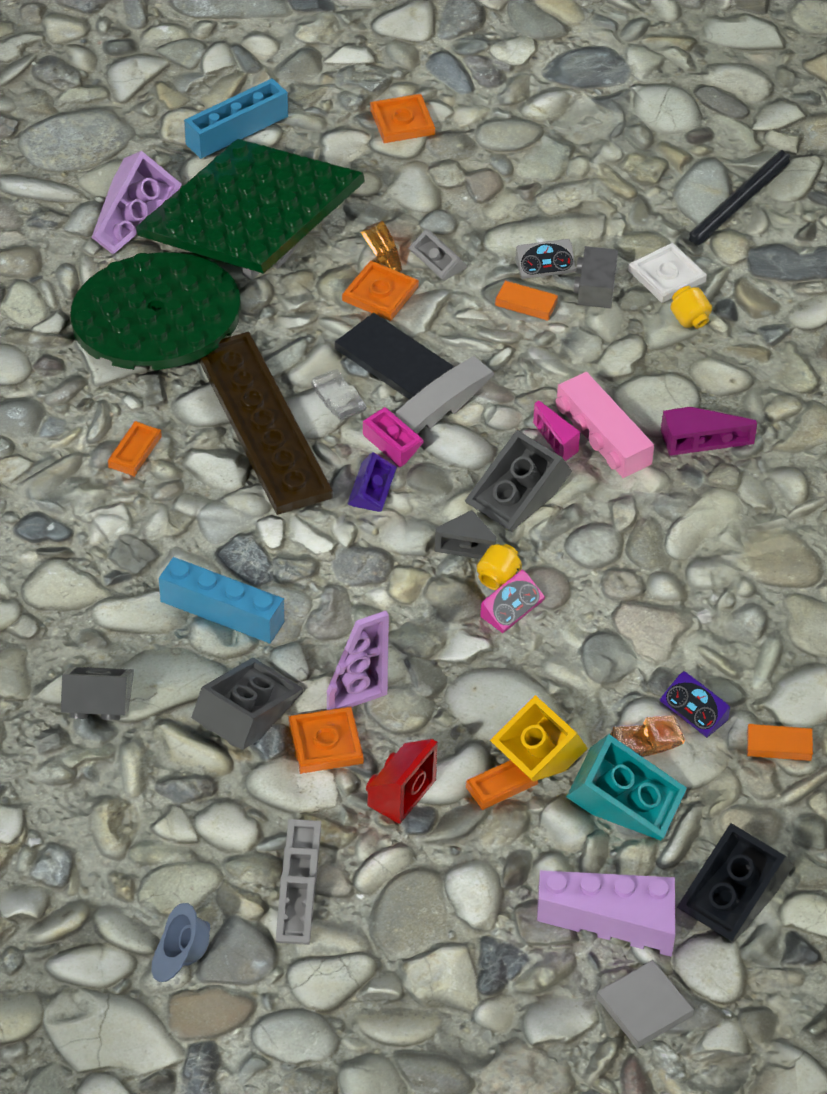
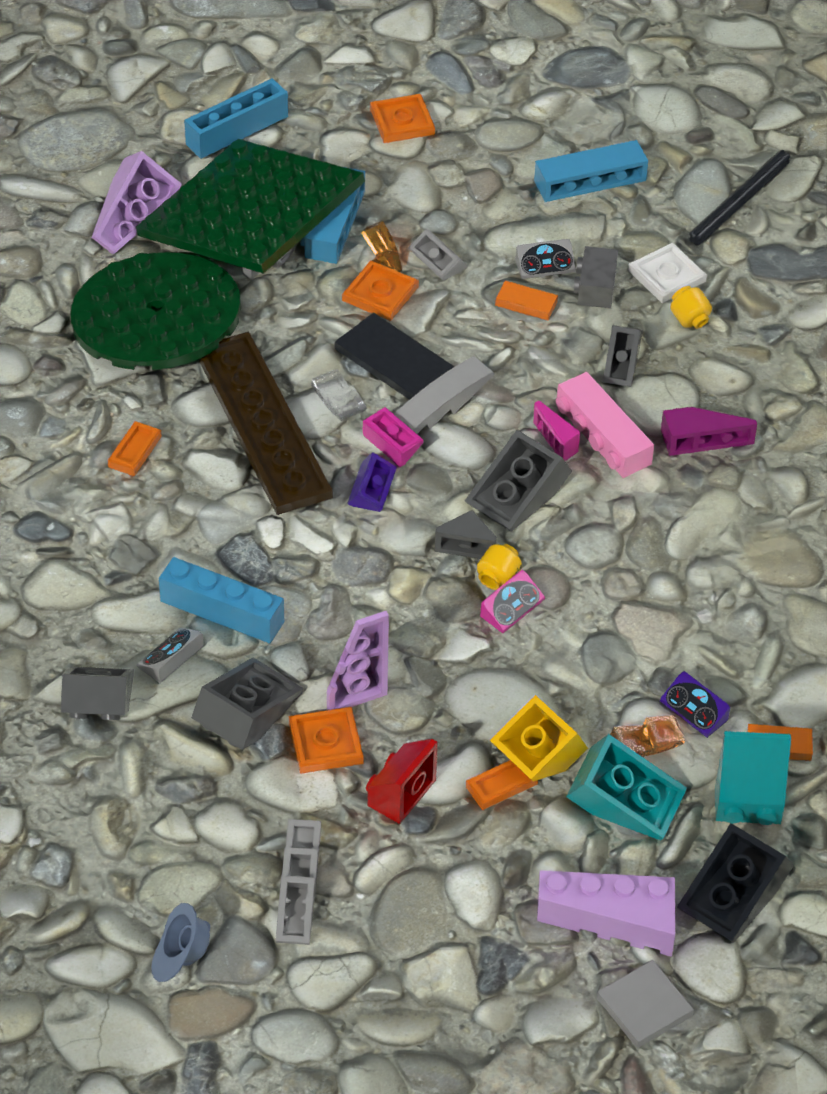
none -> light grey slope [137,627,203,683]
none -> dark azure brick [301,167,366,264]
none -> dark azure brick [534,140,648,202]
none -> dark grey slope [603,325,643,387]
none -> teal slope [715,731,791,825]

